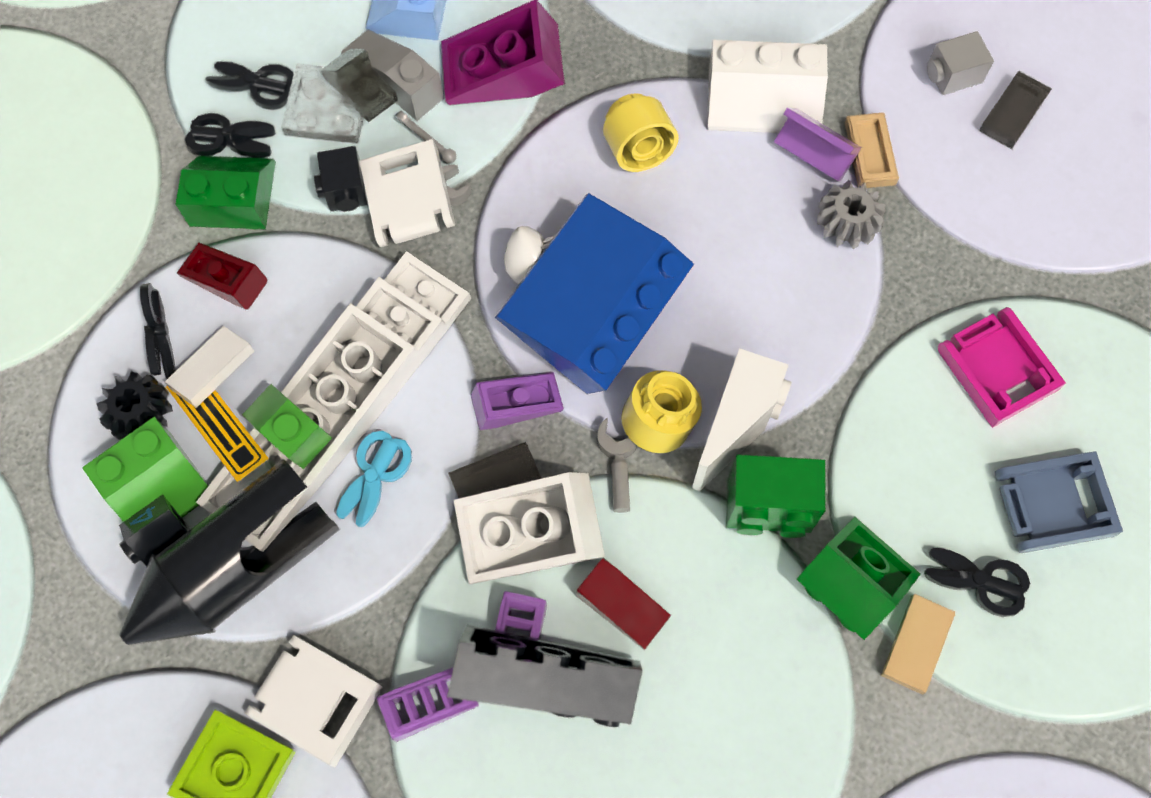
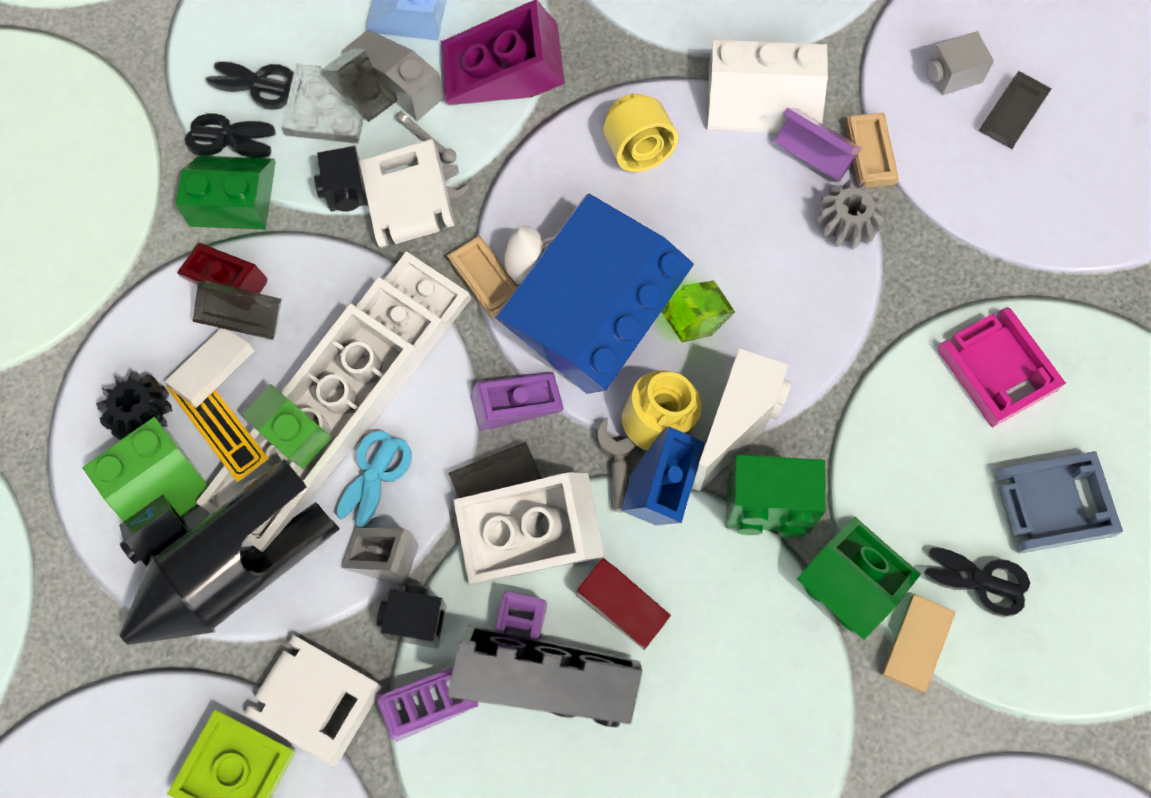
black piece [140,283,176,379] -> none
none -> clear smoke tile [192,280,282,340]
none -> light grey slope [342,528,418,586]
none -> black brick [377,585,447,649]
none -> tan tile [447,235,517,320]
none -> blue slope [621,426,705,526]
none -> clear neon green brick [661,280,735,343]

